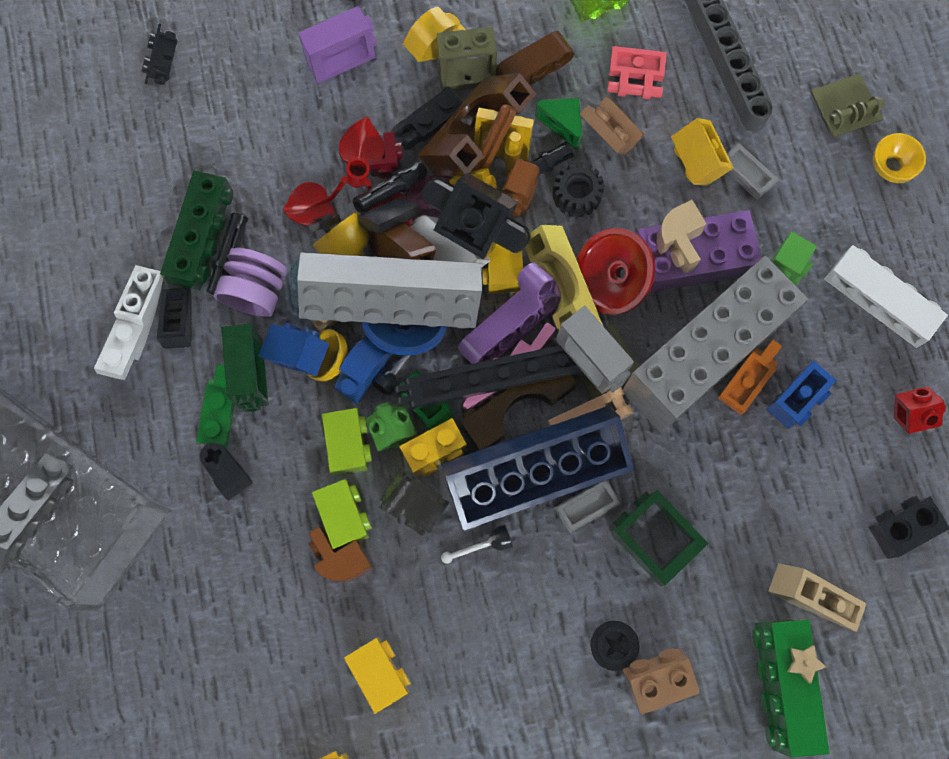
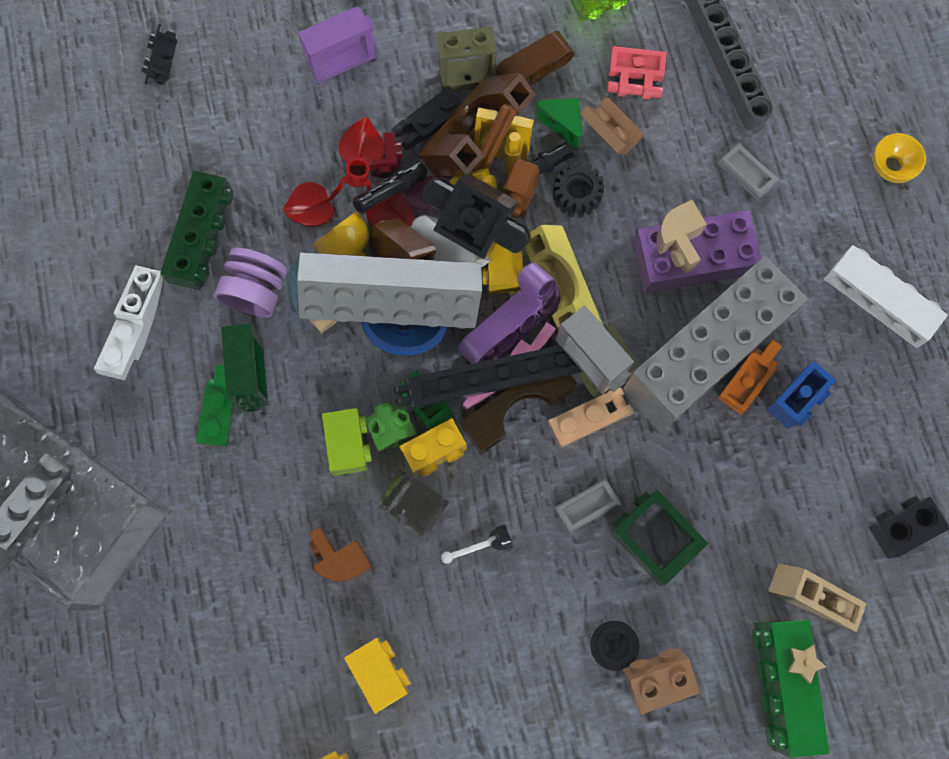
black slope [157,287,192,349] -> none
black piece [200,443,253,501] -> none
black pin [206,212,248,295] -> none
blue brick [259,323,329,376] -> none
yellow piece [307,329,349,382] -> none
black piece [308,213,341,233] -> none
lime brick [312,479,372,551] -> none
blue brick [334,336,392,404] -> none
black tile [358,197,420,234] -> none
black hinge [371,355,411,396] -> none
yellow brick [402,7,466,62] -> none
dark blue brick [441,406,634,530] -> none
red dish [577,228,655,315] -> none
yellow brick [671,118,734,186] -> none
bright green brick [770,231,817,286] -> none
olive hinge [810,73,885,138] -> none
red brick [894,386,946,434] -> none

